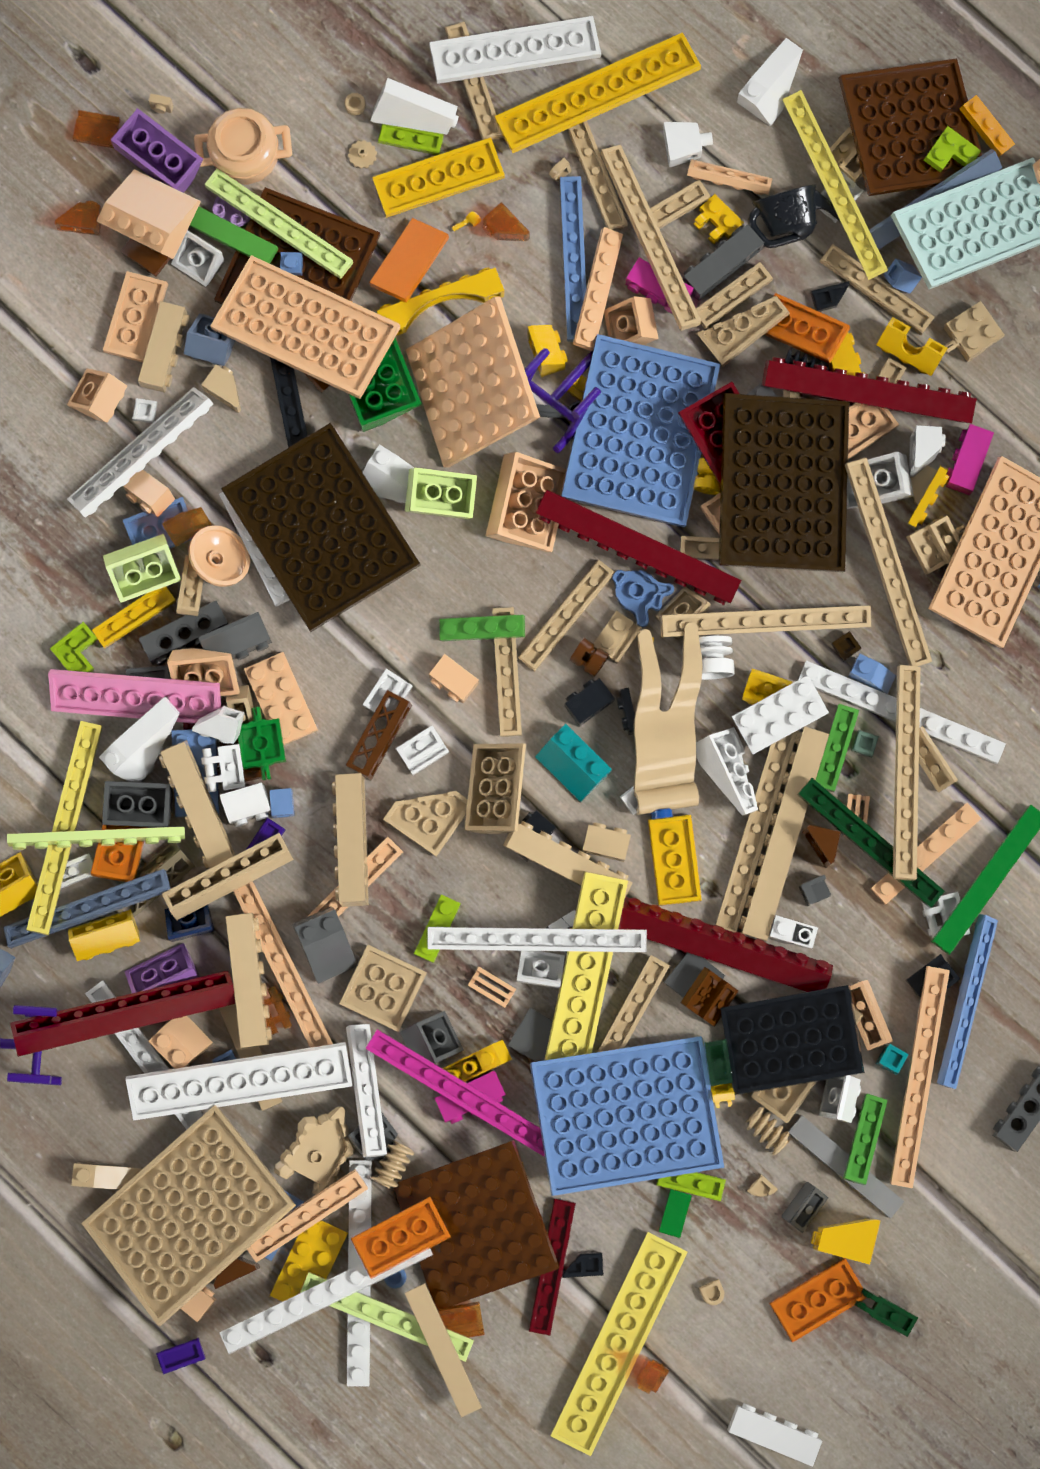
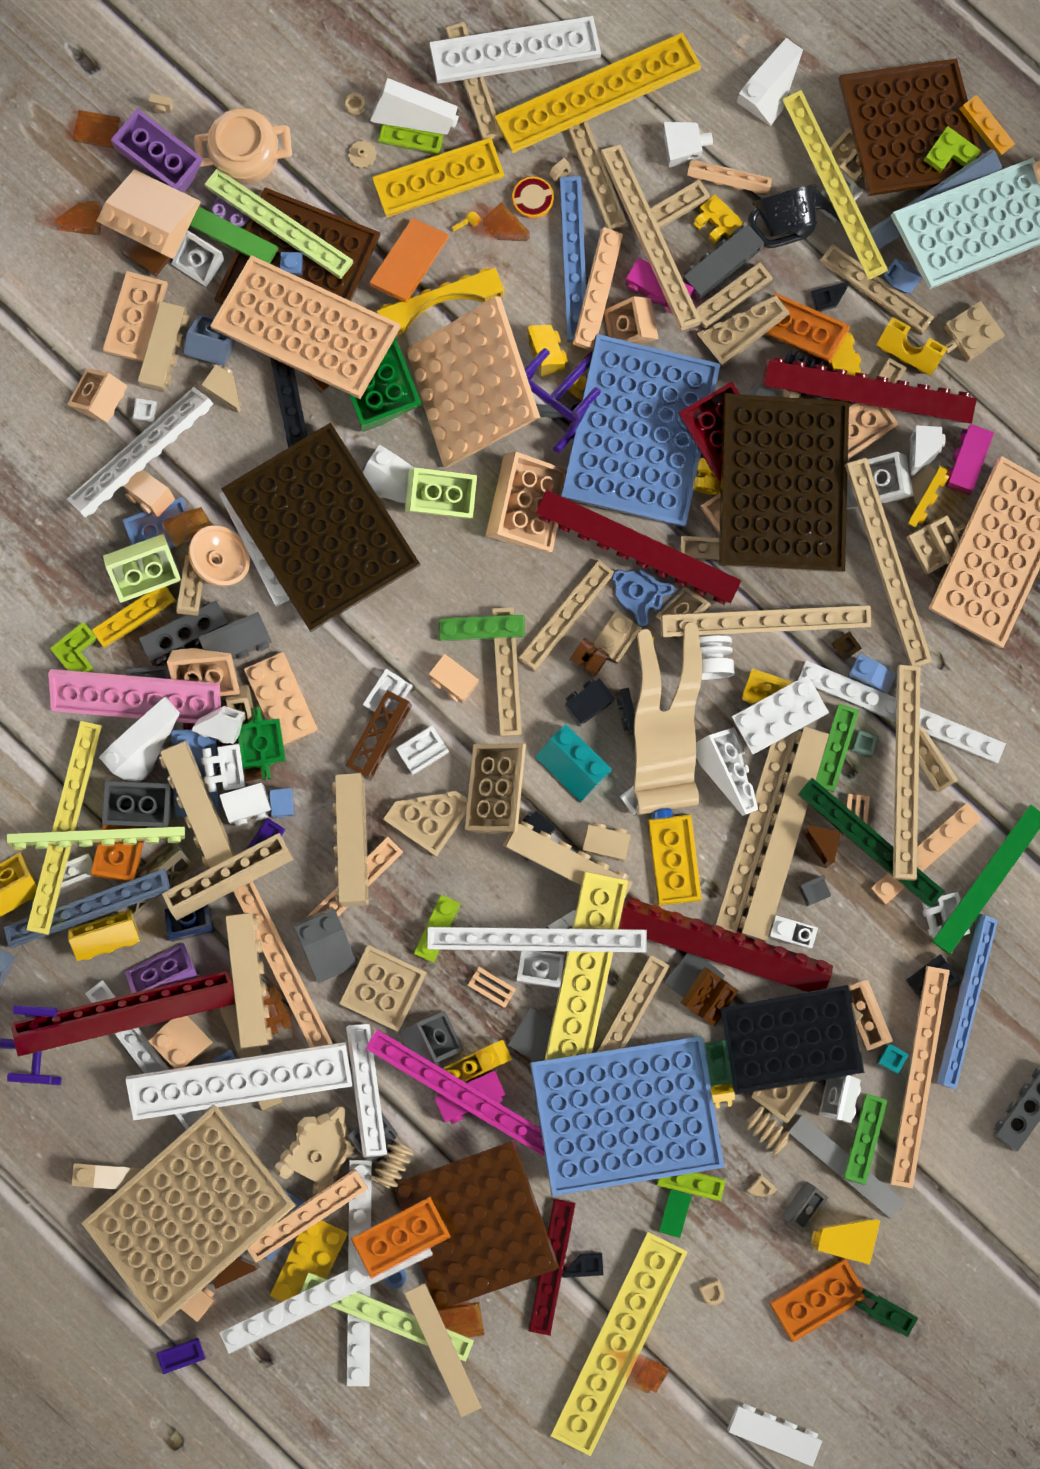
none -> tile [512,177,554,219]

